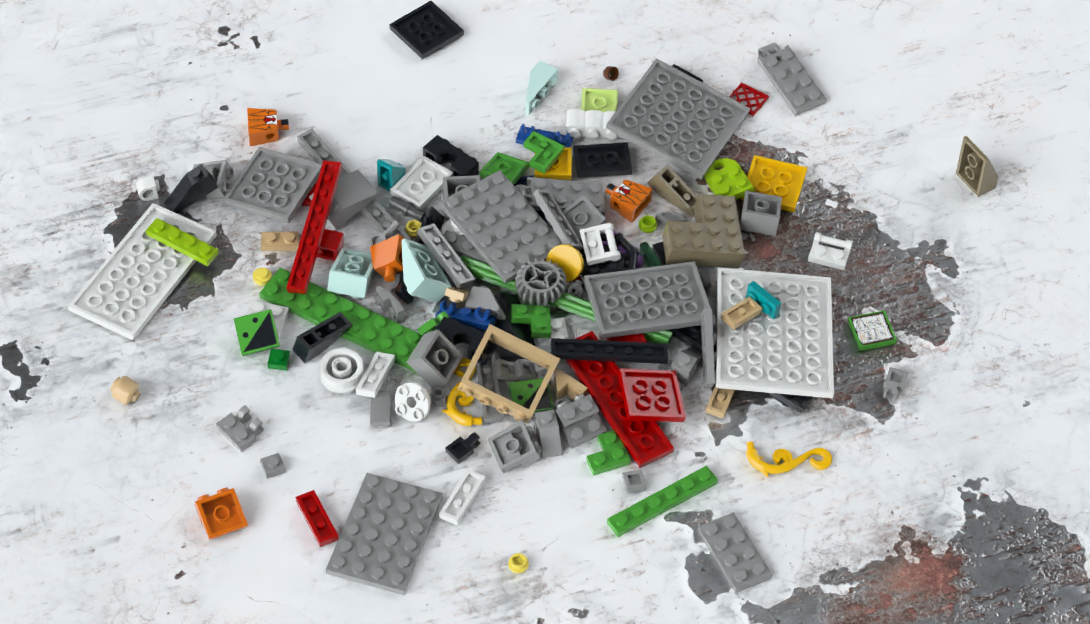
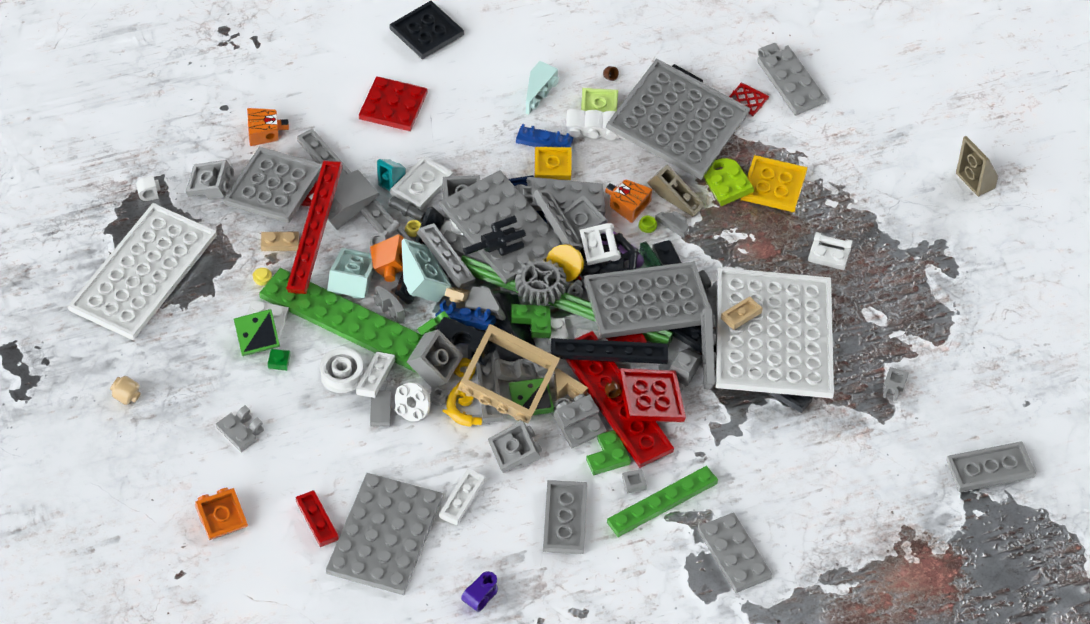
lime plate [146,218,219,266] -> none
black slope [164,164,218,213] -> none
light grey plate [260,453,286,479] -> none
black slope [292,312,353,363] -> none
red slope [317,229,344,261] -> none
black arch [423,135,479,176] -> none
black plate [445,432,481,464] -> none
bright green tile [479,152,529,185] -> none
light yellow plate [508,553,529,573] -> none
bright green plate [524,131,565,174] -> none
light grey slope [534,410,562,458] -> none
black plate [573,142,632,178] -> none
dark tan brick [662,194,745,268] -> none
tan plate [705,385,736,419] -> none
light grey slope [740,190,782,236] -> none
teal plate [746,281,781,319] -> none
yellow plant [746,441,832,477] -> none
tile [848,310,897,351] -> none
none -> red plate [359,76,428,132]
none -> dark purple piece [461,571,498,612]
none -> black plant [463,215,526,256]
none -> light grey plate [543,480,587,554]
none -> reddish brown hinge [605,381,622,398]
none -> light grey plate [946,441,1036,492]

